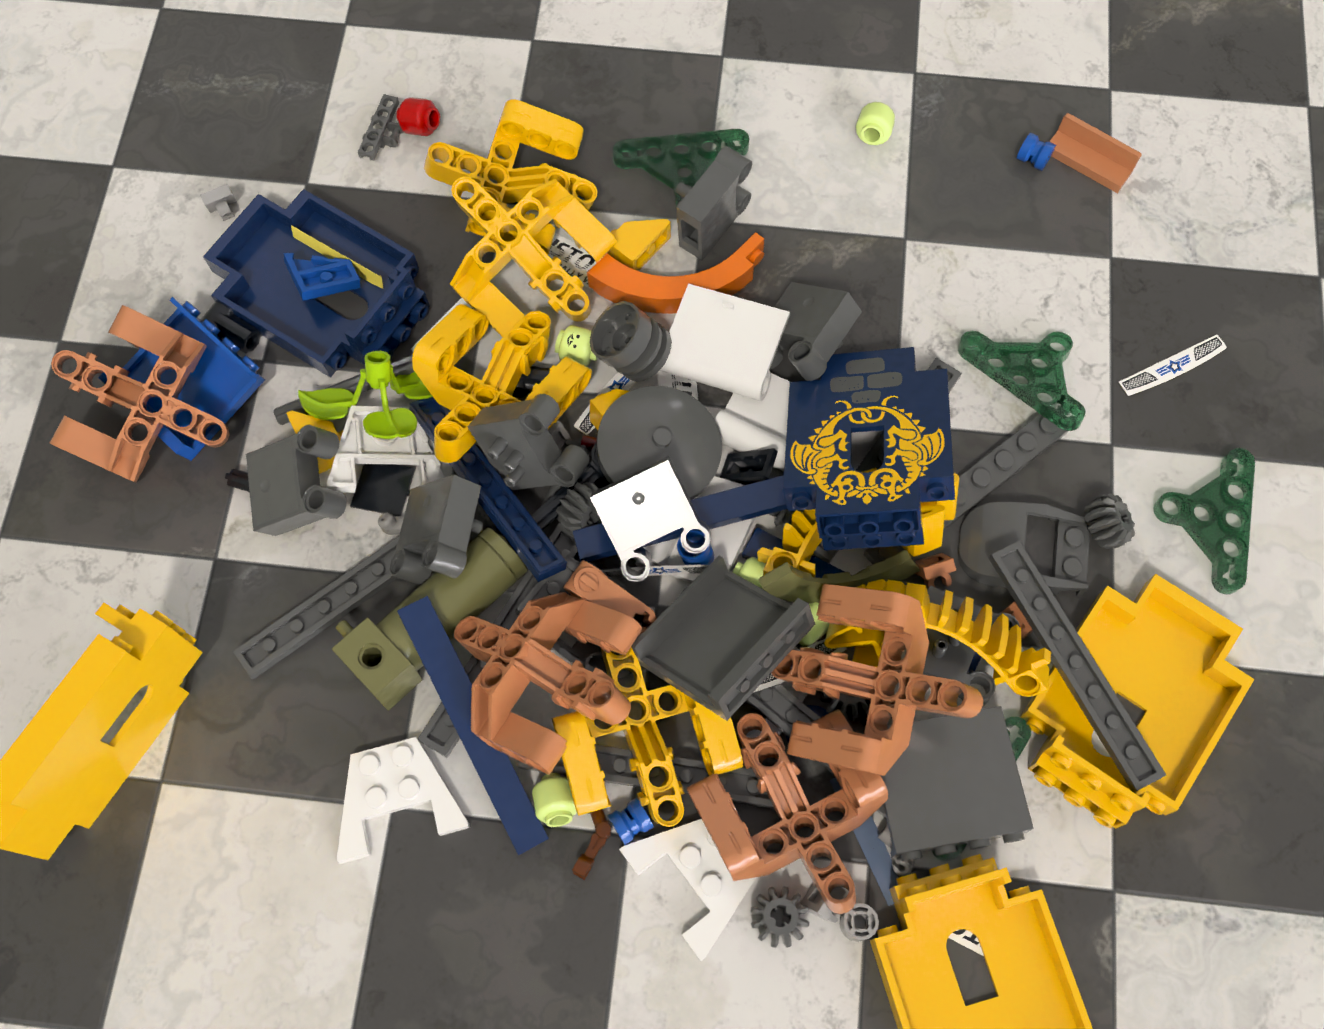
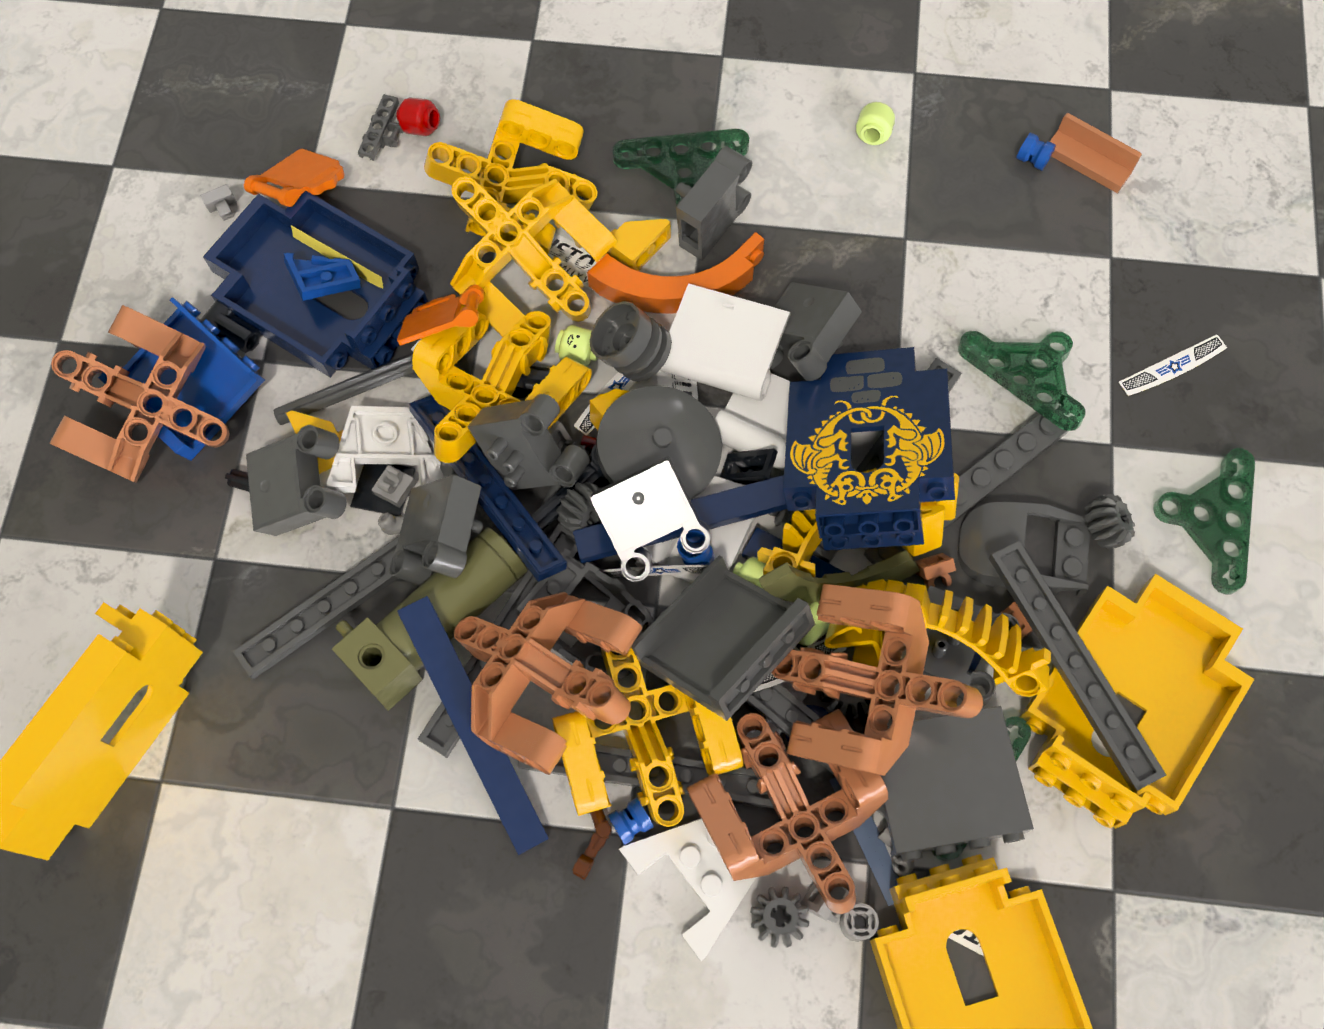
lime plant [298,351,433,439] -> none
white wing [337,737,470,864] -> none
yellowish green head [532,773,577,827] -> none
nougat piece [563,560,657,636] -> none
none -> orange piece [244,149,344,207]
none -> light grey tile [372,465,417,508]
none -> orange piece [397,285,485,346]

